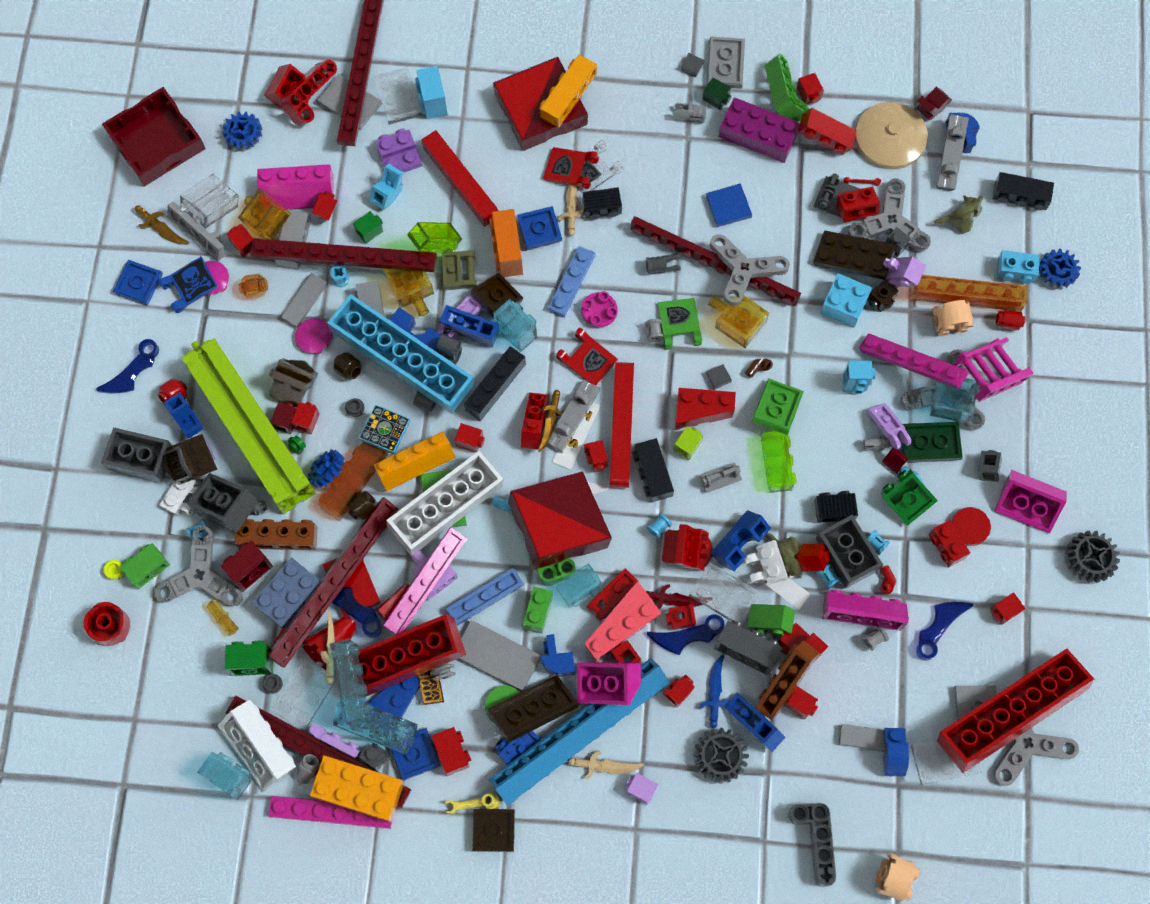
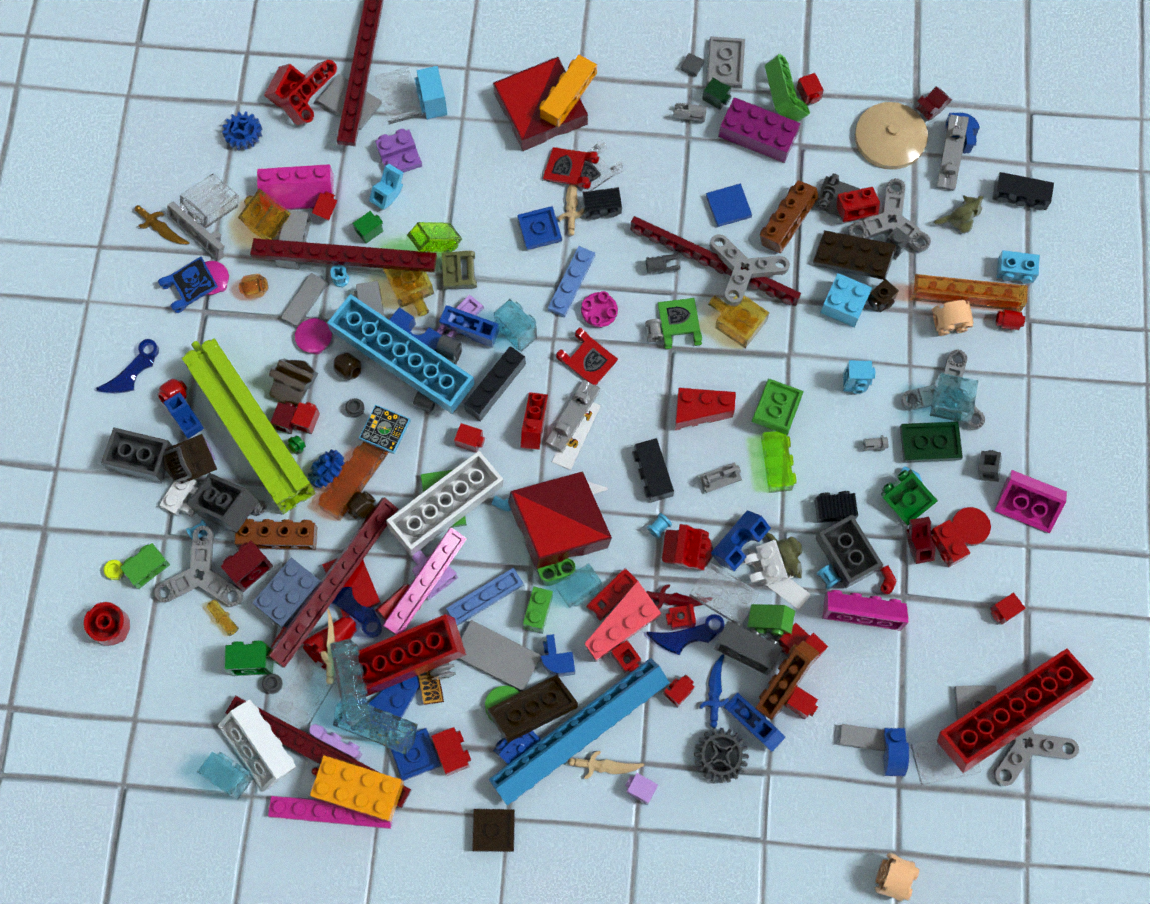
dark red tile [102,86,206,187] -> none
blue tile [113,260,163,306] -> none
red brick [226,224,253,257] -> none
light grey cone [297,754,319,784] -> none
dark grey brick [359,743,390,771] -> none
light orange brick [374,431,456,492] -> none
red brick [421,130,498,227] -> none
light yellow brick [445,793,501,814] -> none
dark brown plate [471,273,523,320] -> none
orange brick [489,209,523,277] -> none
pearl gold piece [538,390,564,452] -> none
dark pink slope [577,662,641,705] -> none
red brick [584,440,608,472] -> none
red beam [610,362,634,488] -> none
lime brick [674,426,703,460] -> none
dark grey tile [706,364,732,390] -> none
reddish brown arm [745,359,773,378] -> none
dark grey beam [788,803,836,887] -> none
red brick [797,543,830,572] -> none
red brick [798,108,857,155] -> none
red hinge [843,177,881,186] -> none
dark pink plate [859,333,968,389] -> none
light grey bush [862,625,889,651] -> none
medium azure bush [867,530,890,555] -> none
lavender hinge [868,403,911,449] -> none
dark red tile [882,448,908,474] -> none
lavender brick [883,256,926,288] -> none
clear blue piece [916,602,974,661] -> none
dark pink fence [953,337,1034,402] -> none
blue gear [1039,248,1081,289] -> none
dark grey gear [1065,530,1120,583] -> none
none -> dark orange brick [760,180,818,254]
none -> dark red brick [907,516,936,564]

